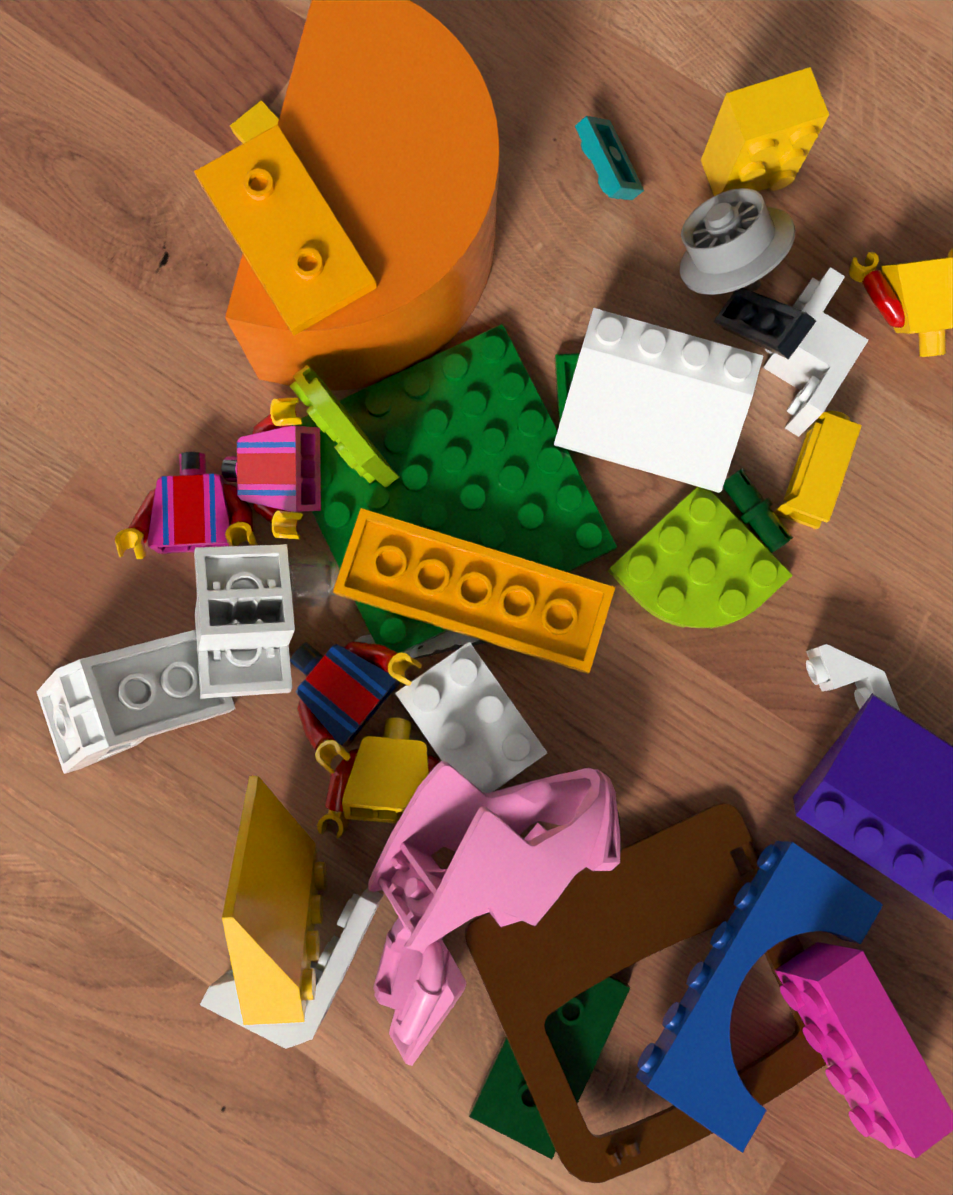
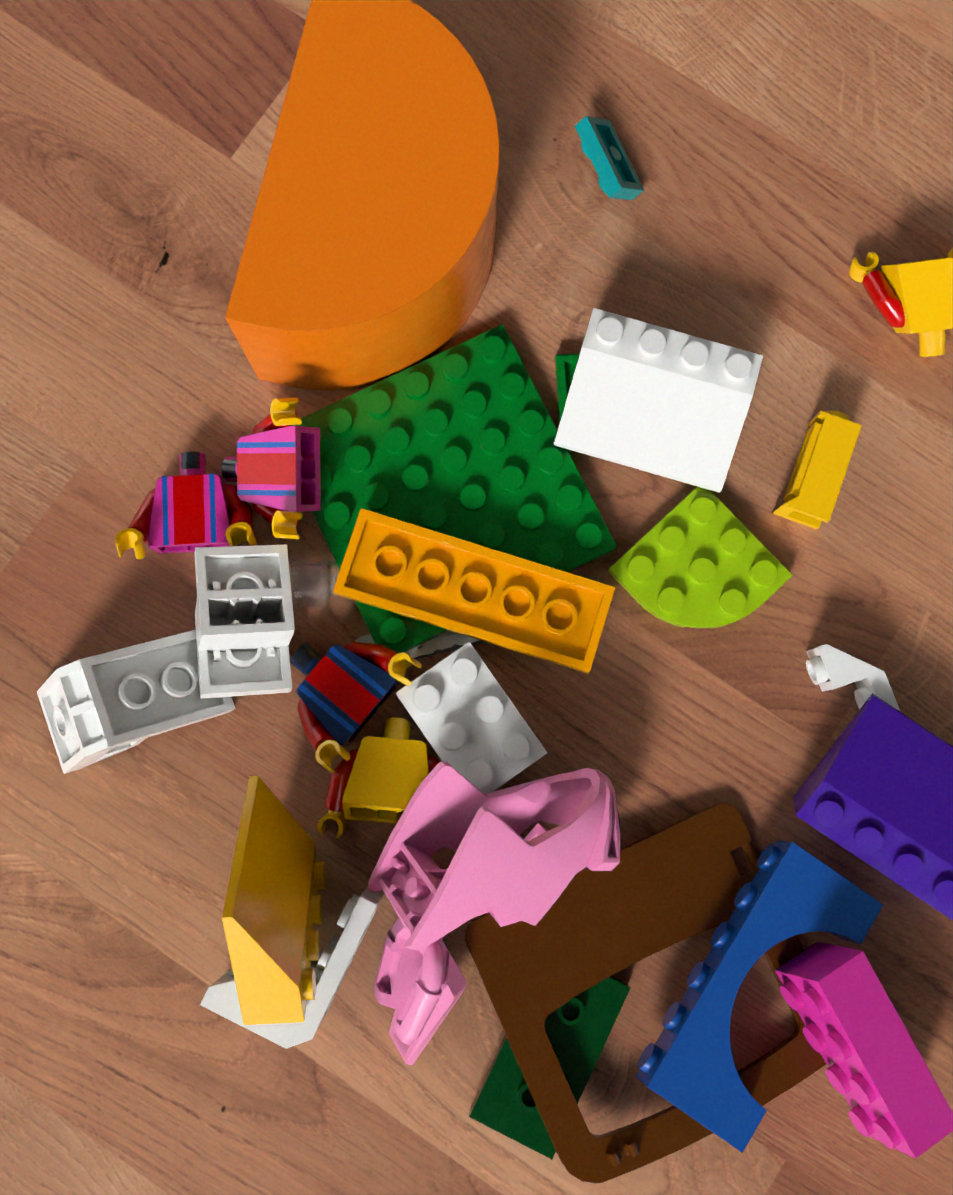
light orange plate [194,124,377,336] -> none
yellow tile [230,100,279,144] -> none
lime plate [290,364,399,488] -> none
light grey piece [680,188,796,294] -> none
yellow brick [701,67,829,196] -> none
black tile [714,288,816,360] -> none
dark green pin [723,468,794,553] -> none
white bracket [763,267,868,437] -> none

